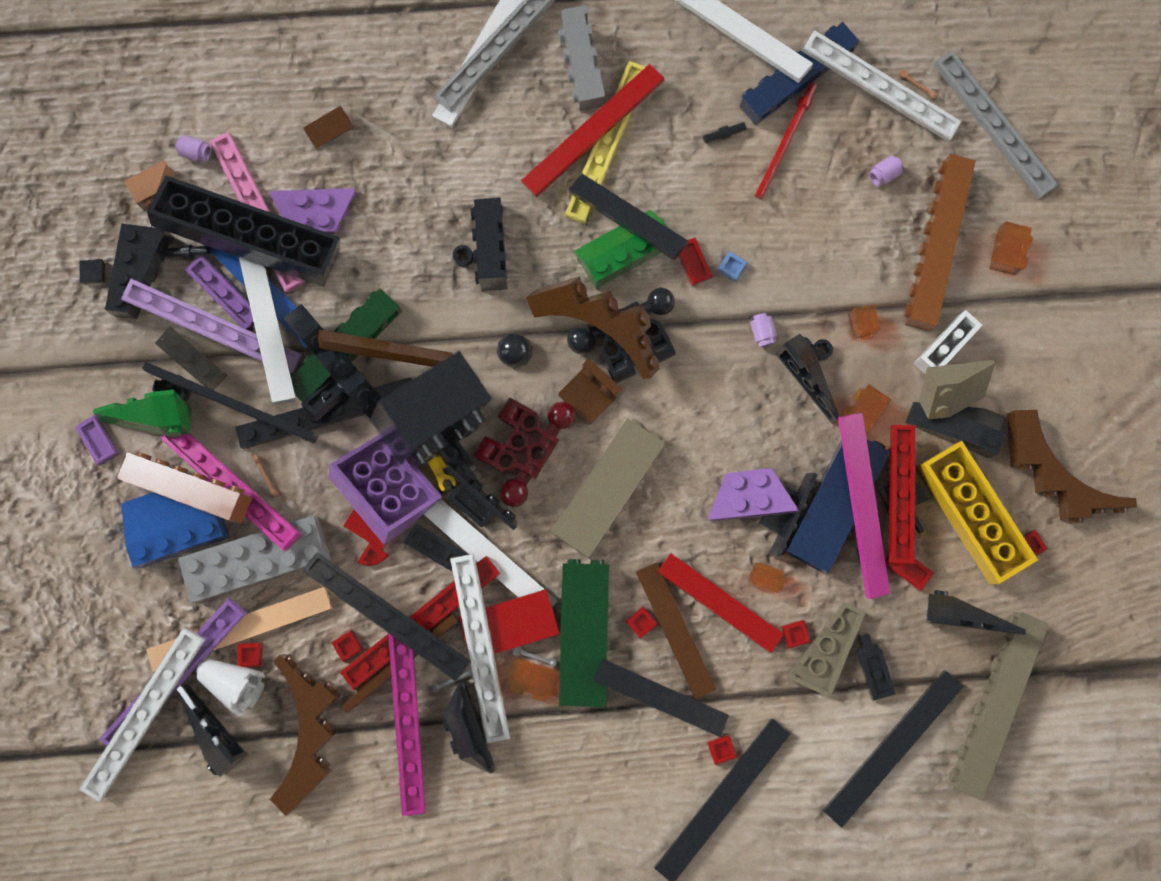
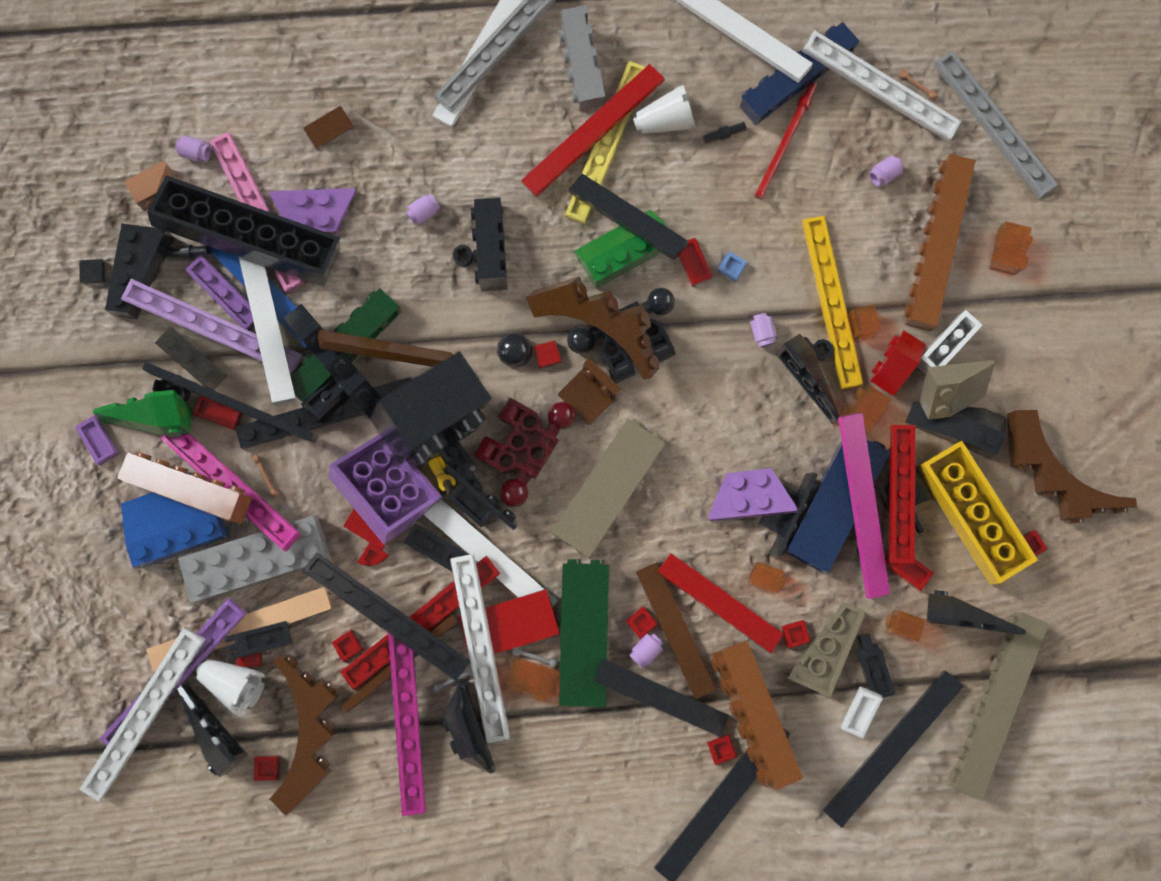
none -> red tile [192,395,243,431]
none -> black hinge [224,621,292,661]
none -> red tile [254,755,280,781]
none -> lavender brick [406,194,440,225]
none -> red tile [534,340,561,369]
none -> lavender brick [629,633,663,668]
none -> white cone [633,85,696,134]
none -> dark orange brick [711,640,803,790]
none -> yellow tile [802,215,864,390]
none -> white tile [841,686,883,739]
none -> red brick [870,330,926,396]
none -> clear orange brick [885,610,925,642]

